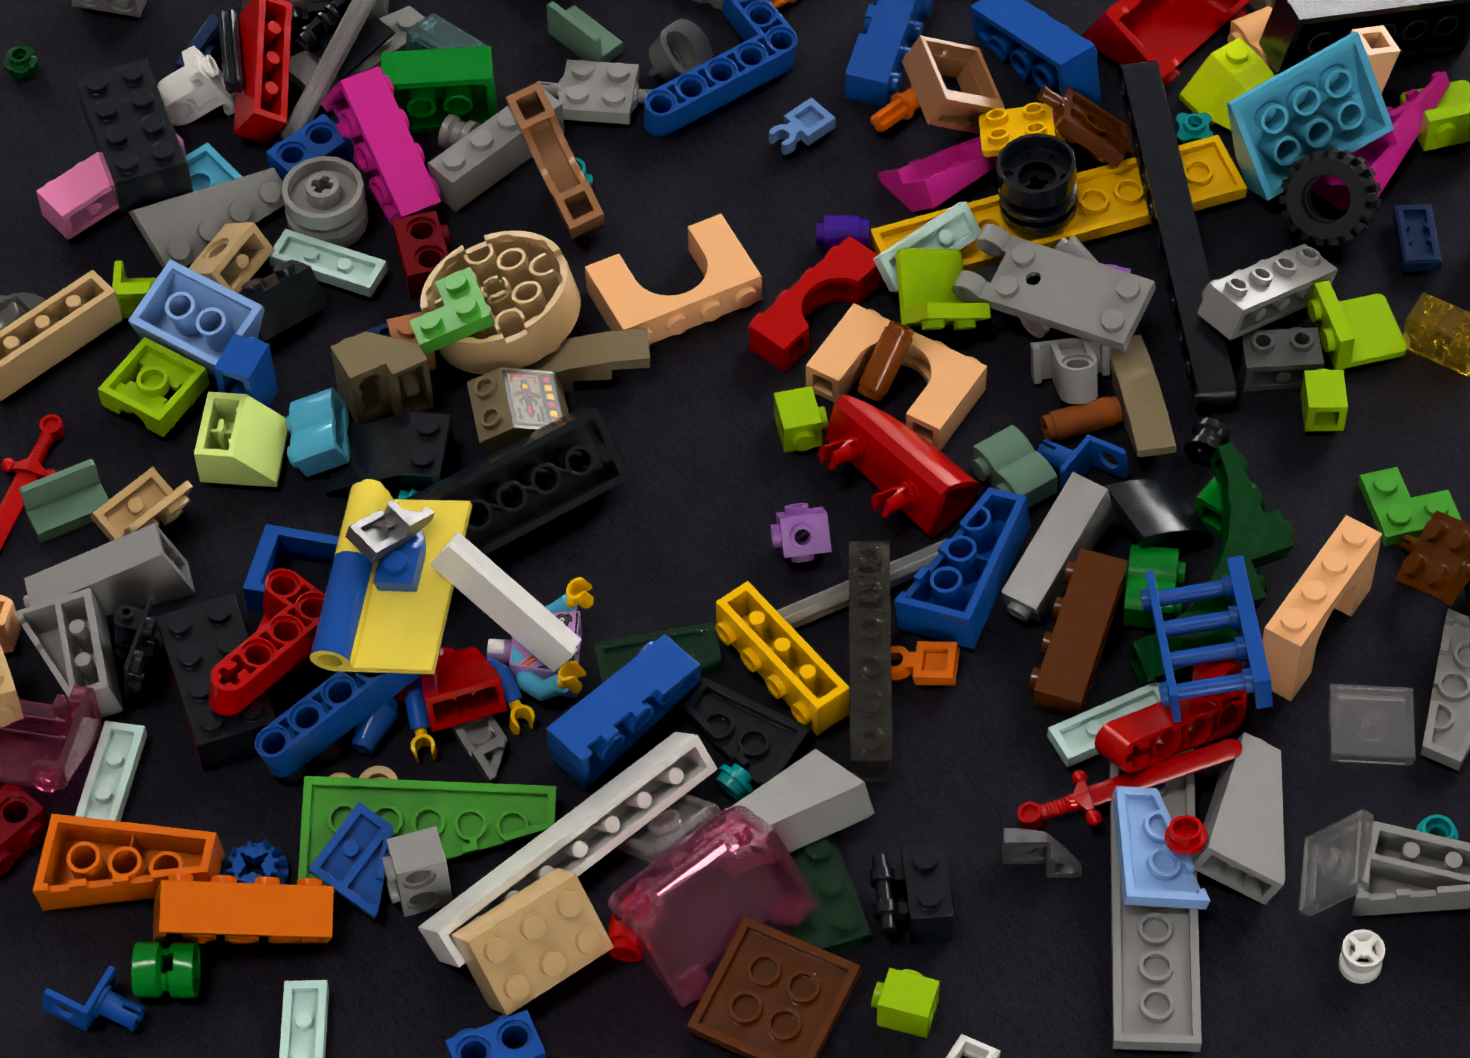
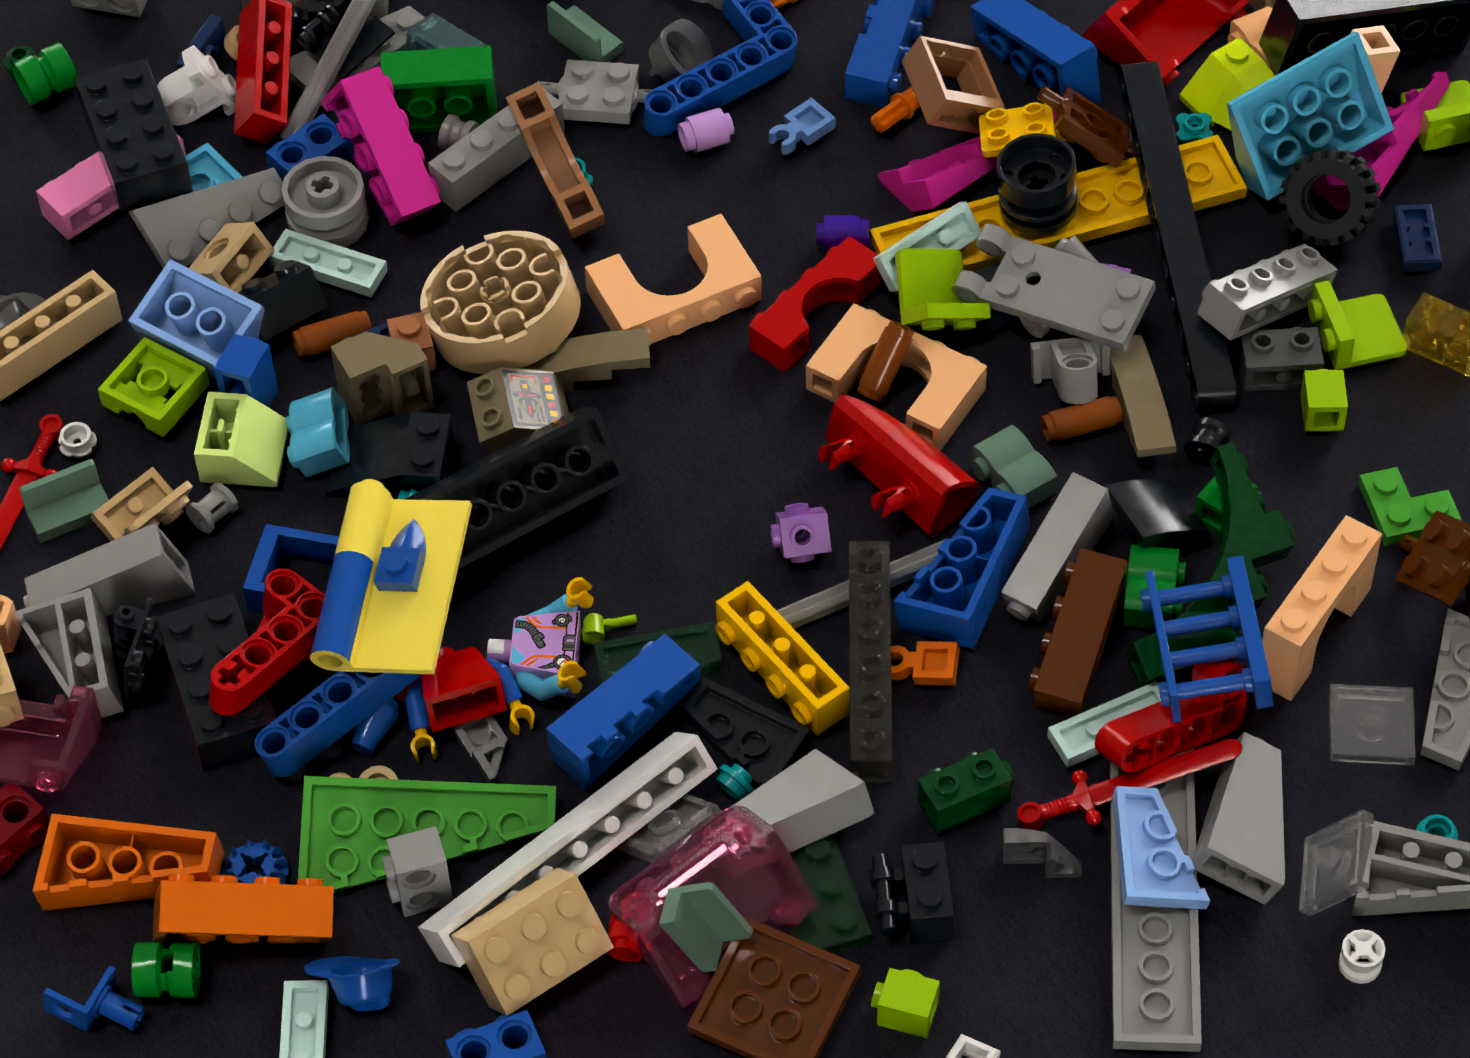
light aqua plate [75,721,147,821] -> none
lime panel [112,261,156,318] -> none
black axle [217,9,245,94] -> none
blue wing [308,802,394,919] -> none
flat silver slope [345,500,435,563] -> none
dark red brick [392,210,451,300] -> none
bright green plate [409,267,495,355] -> none
white panel [430,532,582,672] -> none
lime brick [774,386,828,453] -> none
blue bracket [1037,434,1129,489] -> none
red plate [1165,815,1208,855] -> none
none -> green wheel [11,42,78,105]
none -> white plate [58,422,97,458]
none -> light grey bush [186,482,239,534]
none -> dark orange piece [292,310,372,357]
none -> blue piece [304,956,400,1011]
none -> lime hand [582,613,637,645]
none -> sand green panel [659,882,753,972]
none -> lavender brick [677,108,734,153]
none -> dark green brick [917,748,1015,833]

